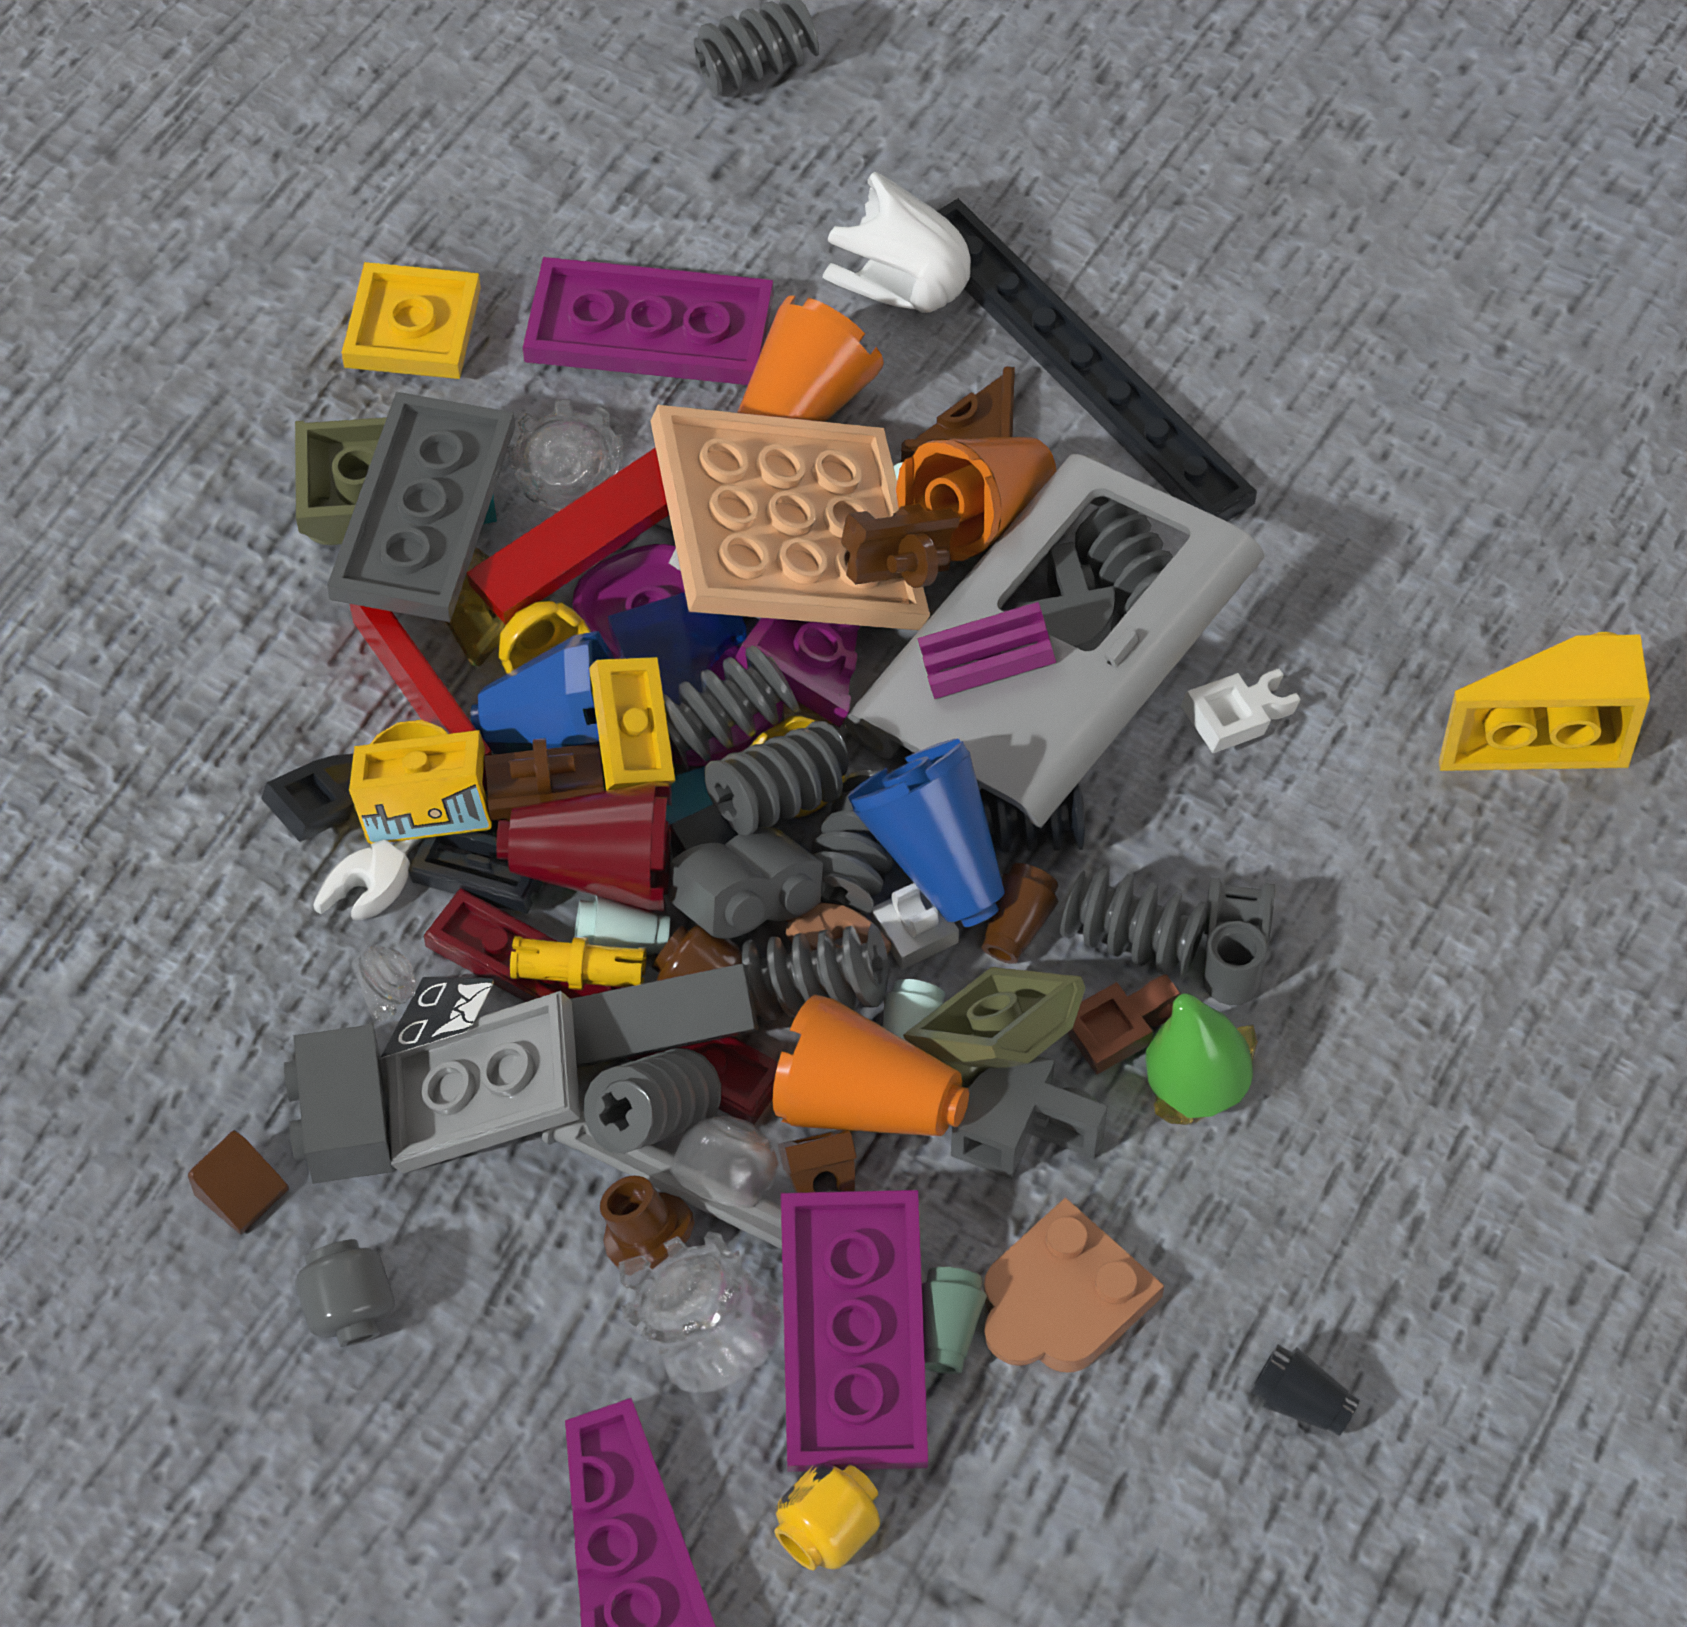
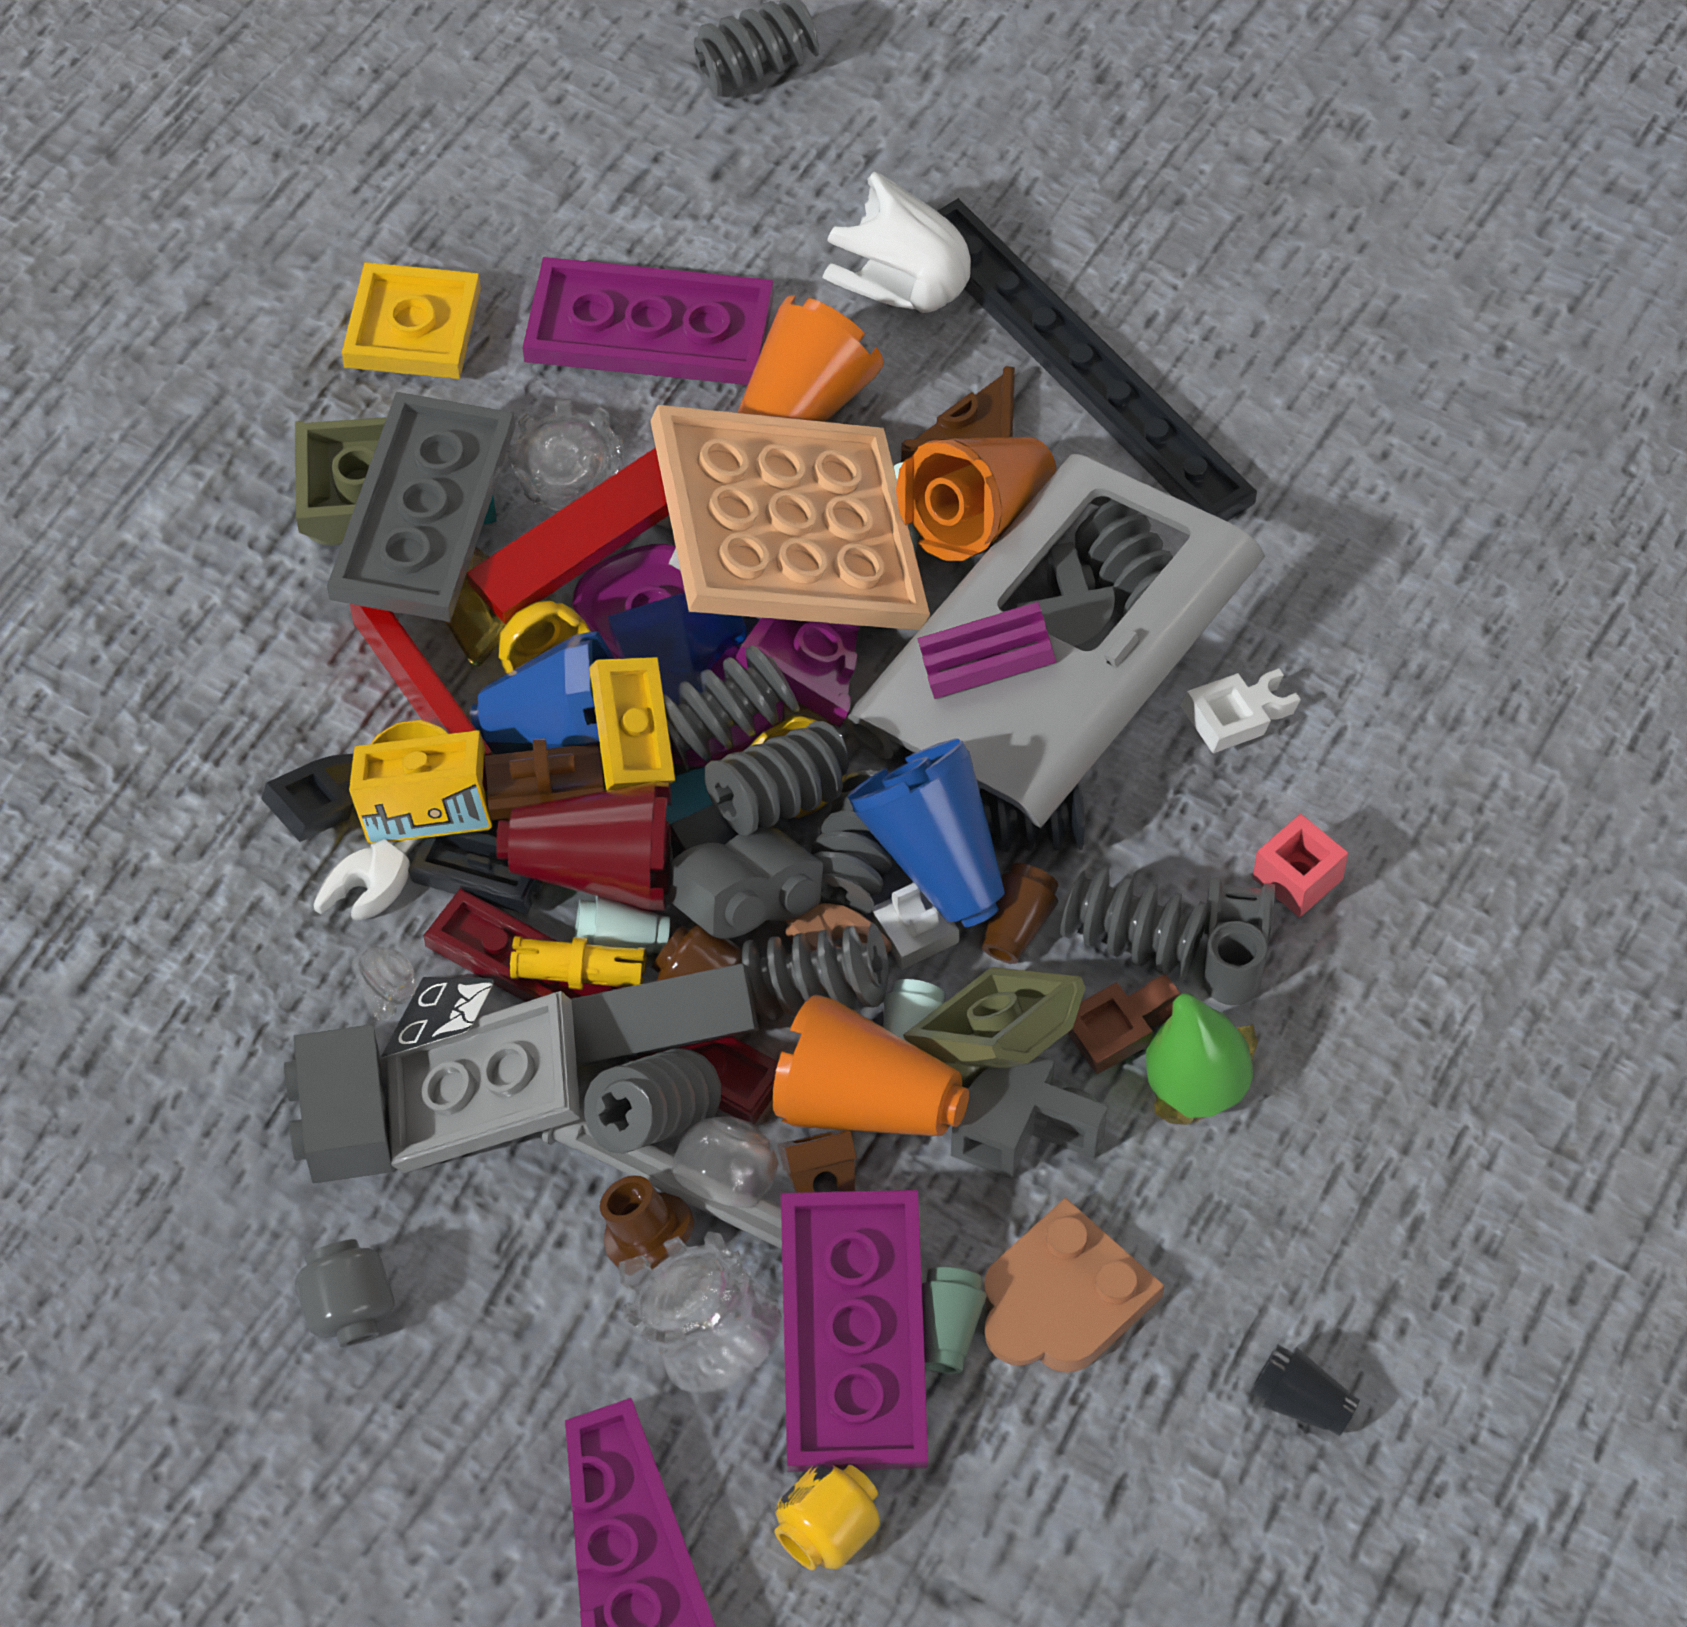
reddish brown slope [188,1130,289,1235] -> none
reddish brown hips [841,504,961,588] -> none
yellow slope [1439,632,1650,771] -> none
none -> coral plate [1252,813,1349,918]

